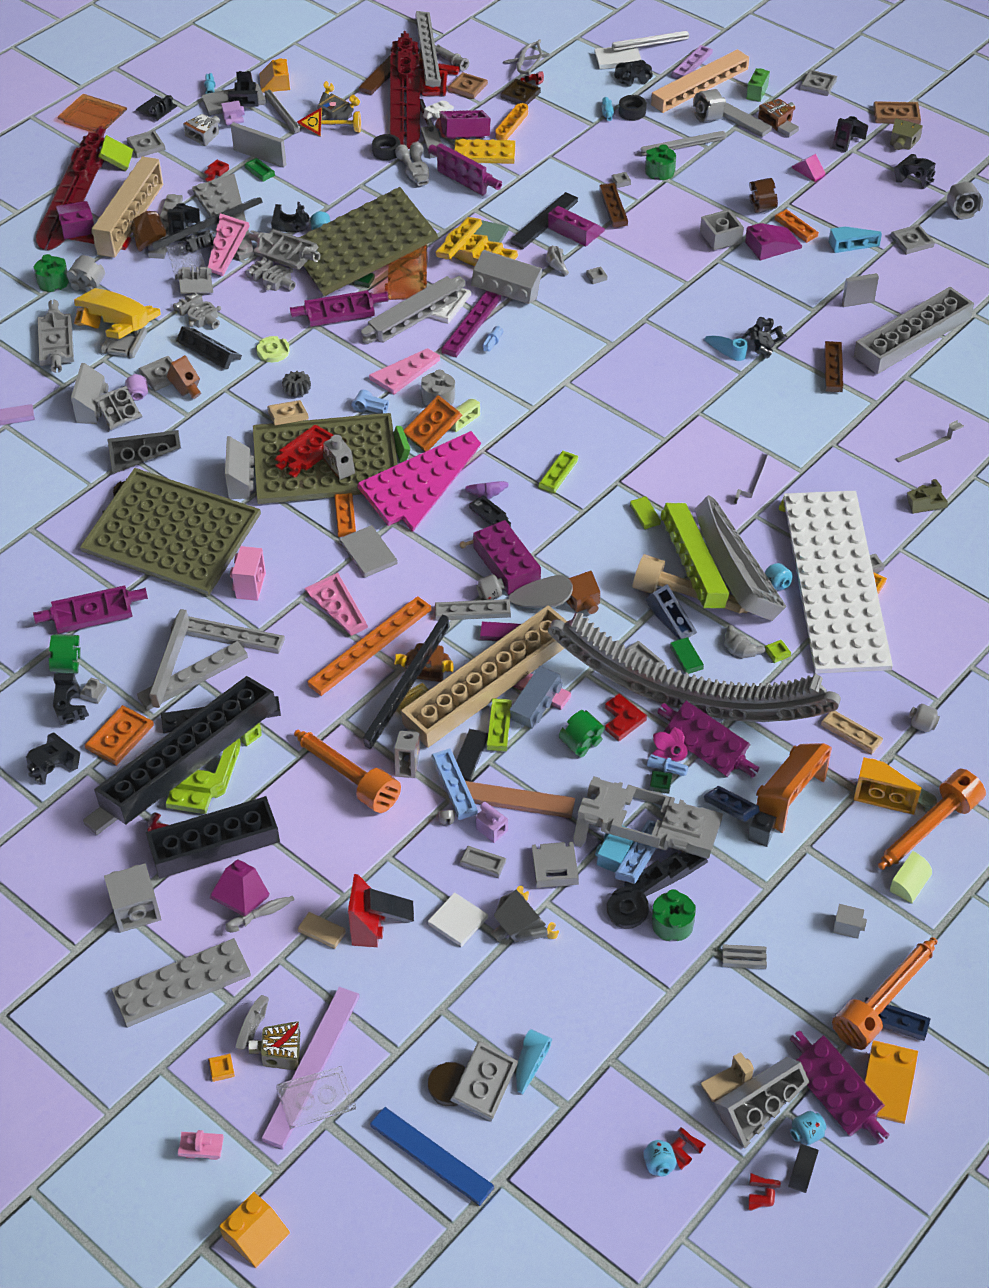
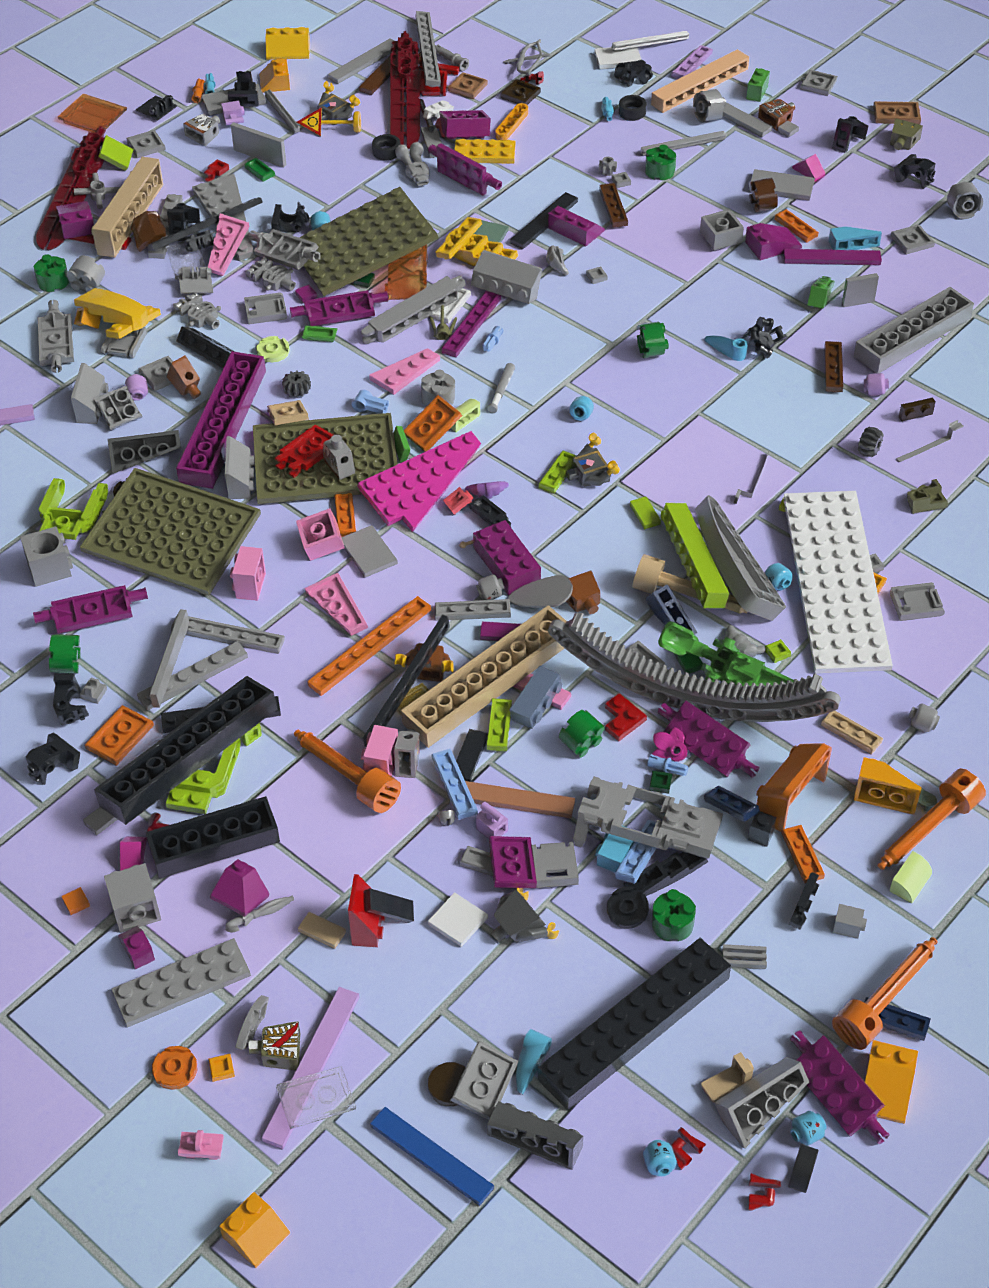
none -> light grey brick [20,527,73,587]
none -> lime plate [38,478,108,540]
none -> orange tile [61,887,90,915]
none -> light grey bar [74,173,120,209]
none -> magenta slope [118,926,155,970]
none -> dark pink slope [120,836,147,871]
none -> orange tile [152,1045,198,1090]
none -> magenta brick [176,351,266,489]
none -> orange axle [191,78,204,103]
none -> light grey container [244,292,287,325]
none -> yellow slope [265,27,310,60]
none -> magenta tile [295,284,317,303]
none -> bright pink brick [296,508,345,561]
none -> bright green tile [302,325,338,342]
none -> light grey tile [328,38,394,84]
none -> bright pink brick [361,725,398,776]
none -> olive plant [429,305,457,340]
none -> coral bracket [443,487,474,515]
none -> dark grey wedge [487,1101,584,1170]
none -> light grey piece [488,363,515,413]
none -> magenta tile [489,836,537,888]
none -> black brick [538,937,731,1111]
none -> dark grey torso [566,432,620,487]
none -> medium azure head [569,396,594,421]
none -> light grey gear [599,156,617,176]
none -> green brick [637,321,669,358]
none -> bright green piece [658,621,794,686]
none -> light grey tile [749,169,815,201]
none -> orange tile [781,825,825,884]
none -> magenta tile [784,249,882,265]
none -> black hinge [788,872,820,930]
none -> bright green slope [807,276,835,309]
none -> dark grey gear [858,426,884,457]
none -> lavender head [864,373,889,396]
none -> light grey container [890,582,945,621]
none -> dark brown plate [899,397,936,422]

